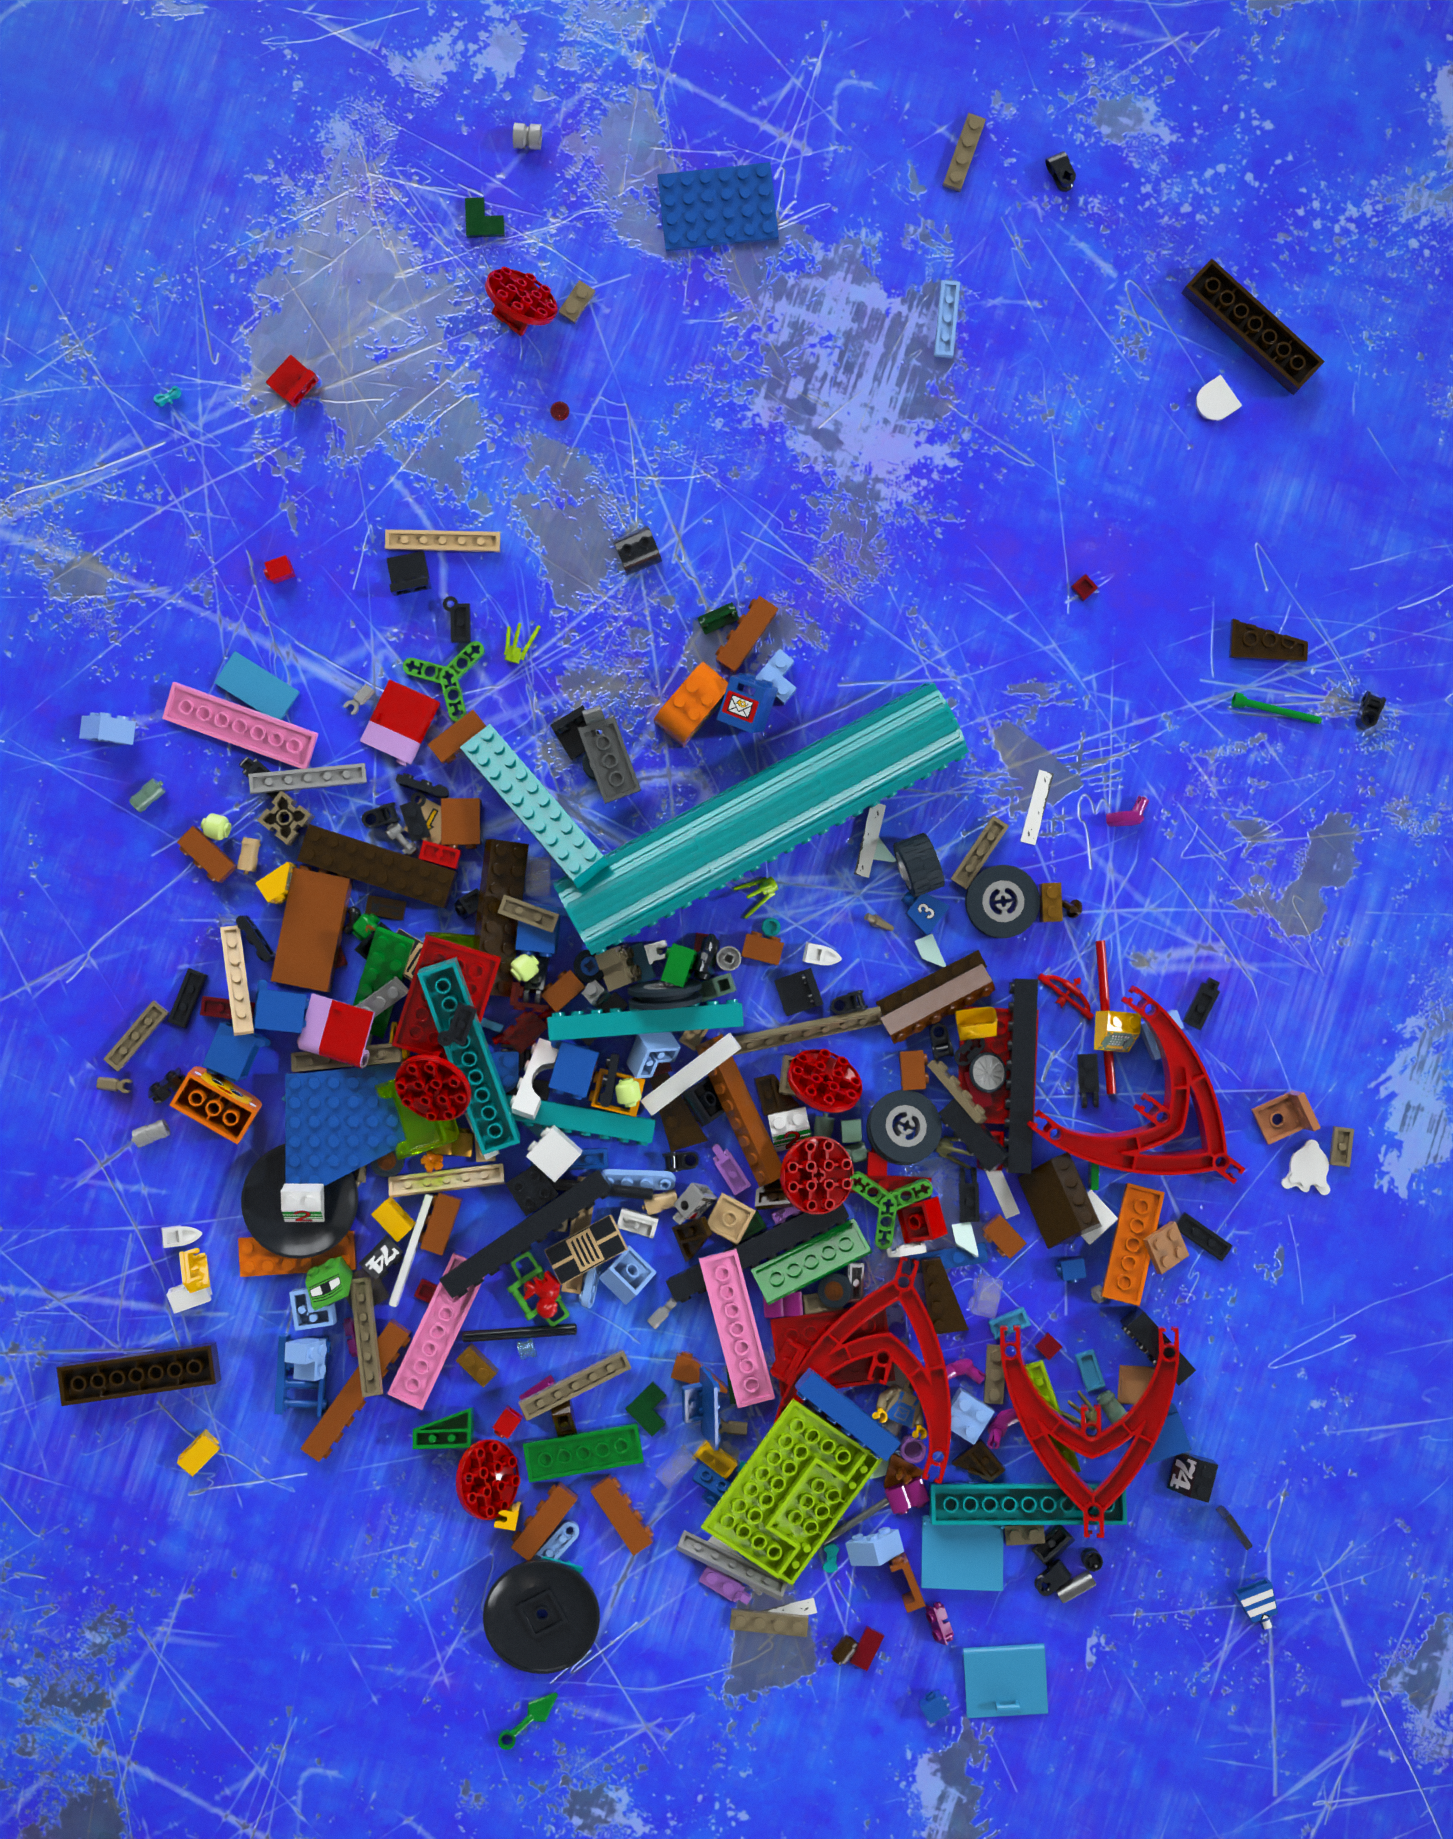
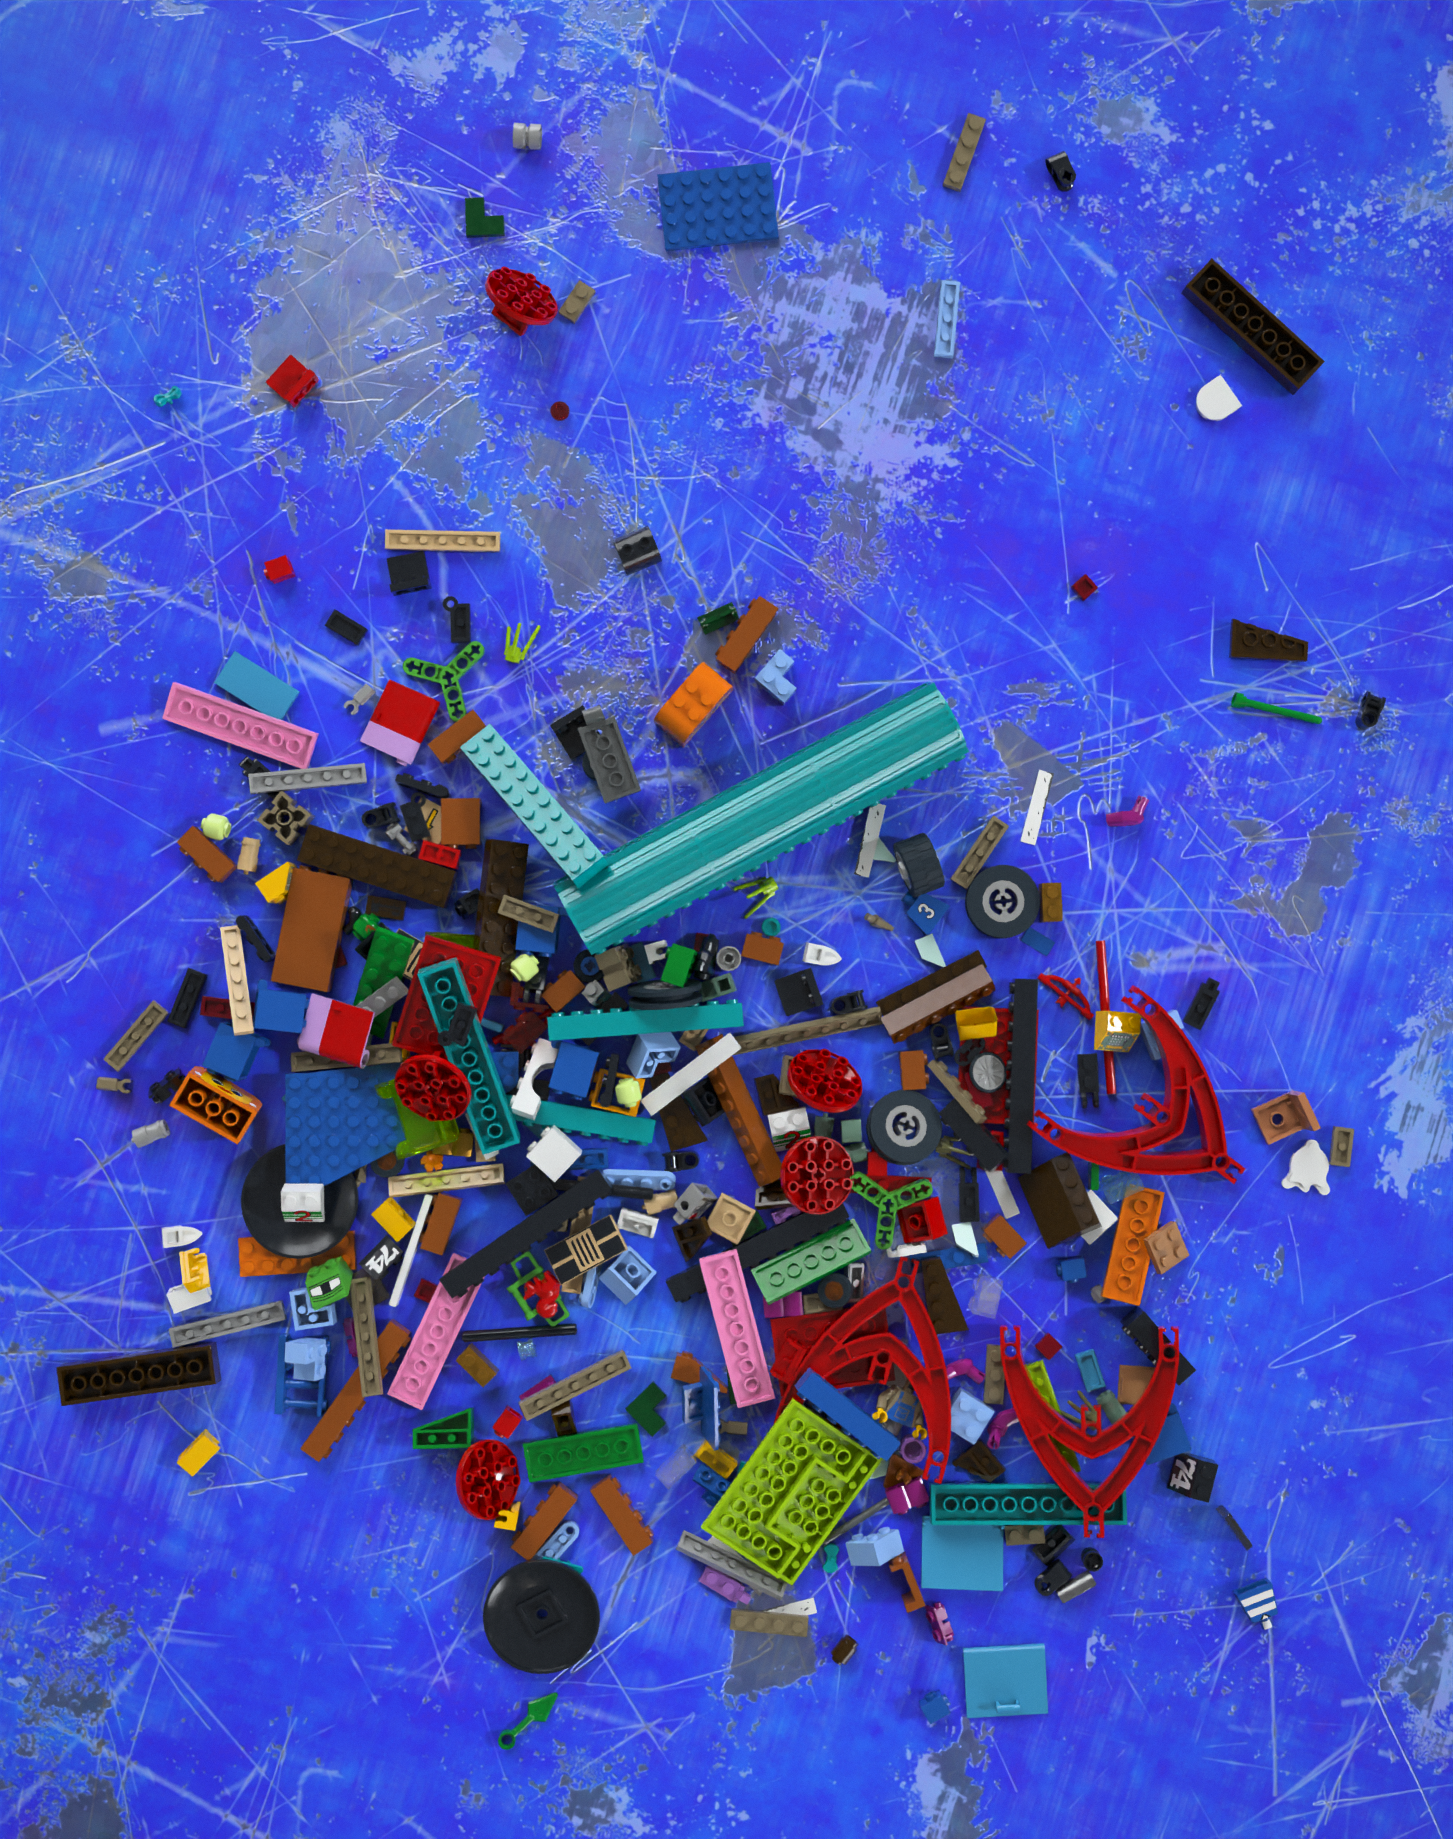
light blue brick [79,712,136,745] -> none
sand green piece [129,778,166,813] -> none
clear brick [523,857,551,897] -> none
light grey bar [647,1297,677,1329] -> none
medium lavender hinge [712,1143,751,1196] -> none
blue container [716,673,778,733] -> none
dark red tile [850,1626,884,1671] -> none
dark azure tile [988,1306,1031,1340] -> none
dark brown plate [1062,899,1082,918] -> none
black tile [1176,1212,1232,1261] -> none
none -> light grey plate [168,1300,287,1348]
none -> black tile [325,609,368,646]
none -> blue sticker [1021,927,1055,956]
none -> clear light blue bracket [1099,1170,1144,1204]

